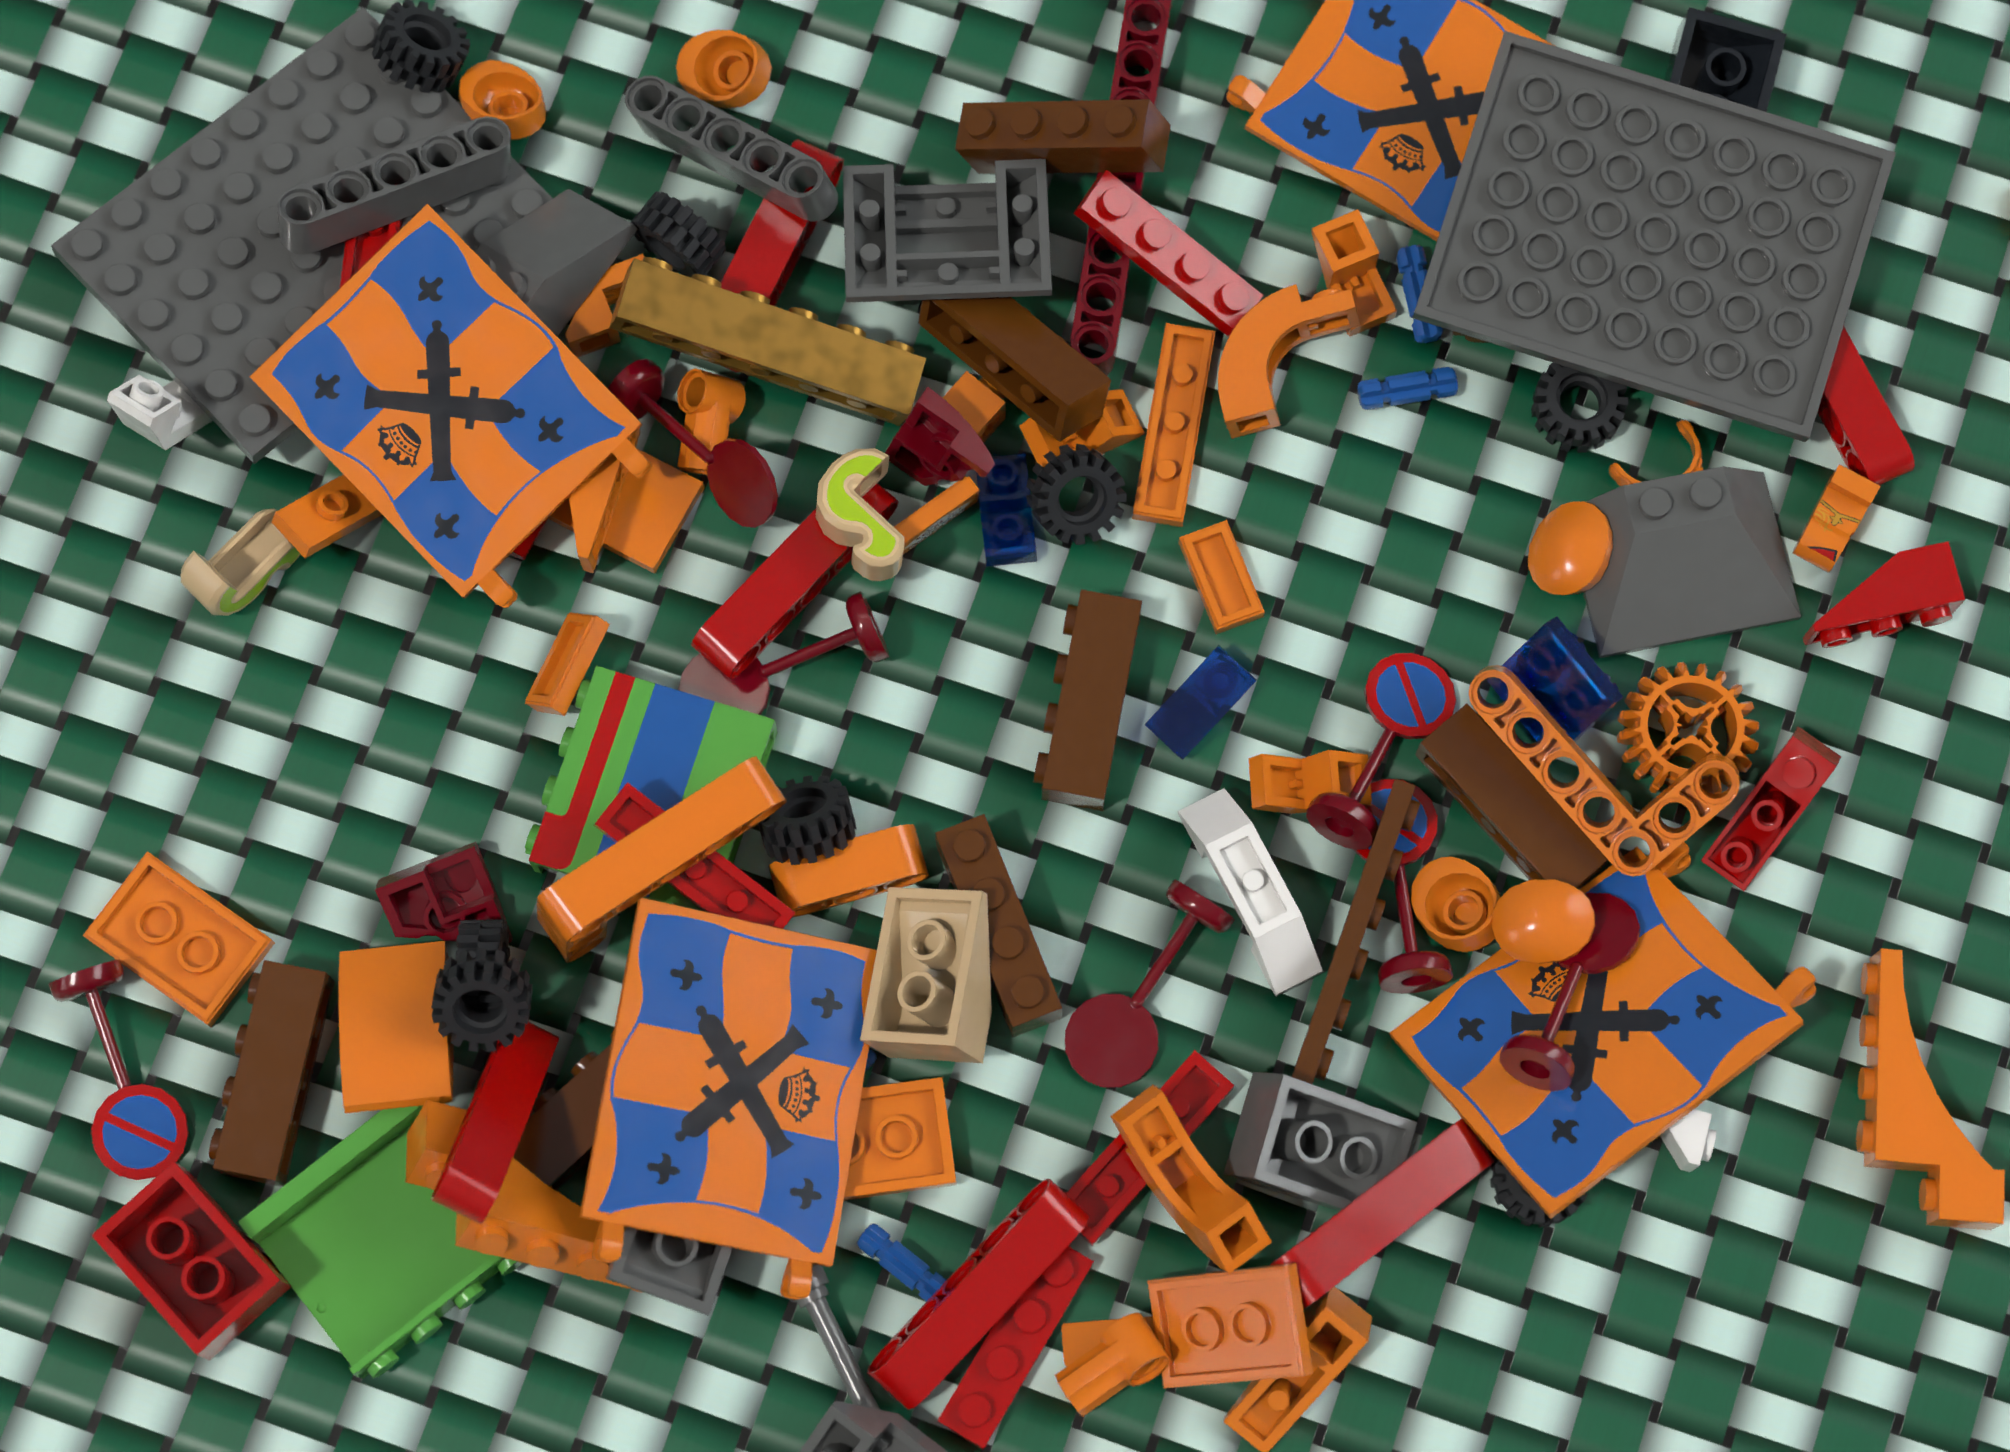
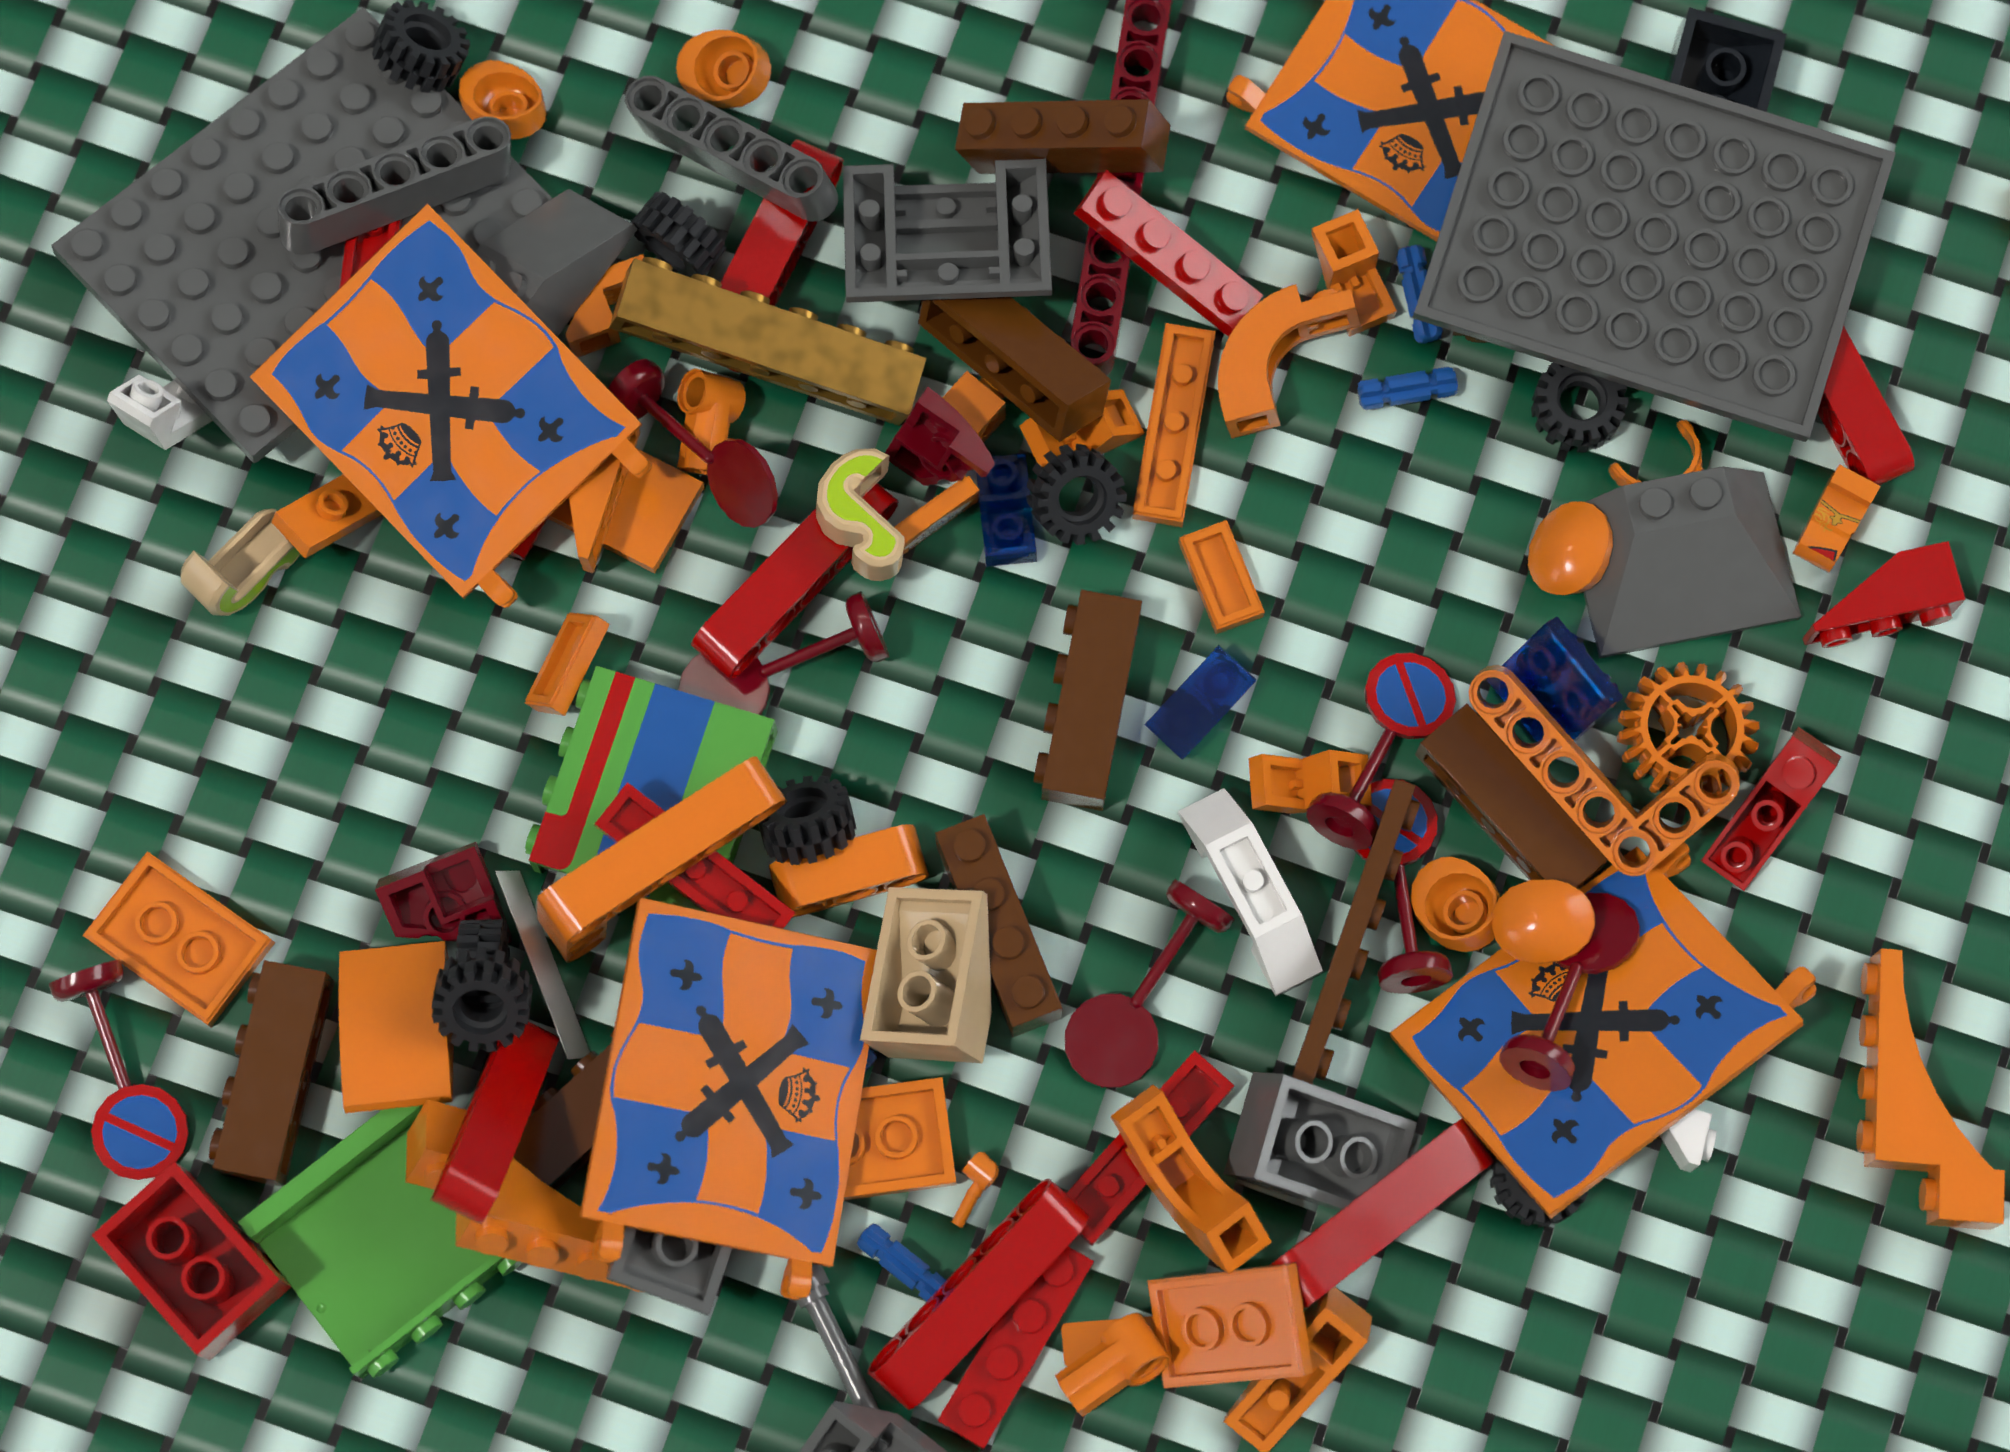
none -> white sticker [495,871,590,1059]
none -> orange hand [951,1152,999,1228]

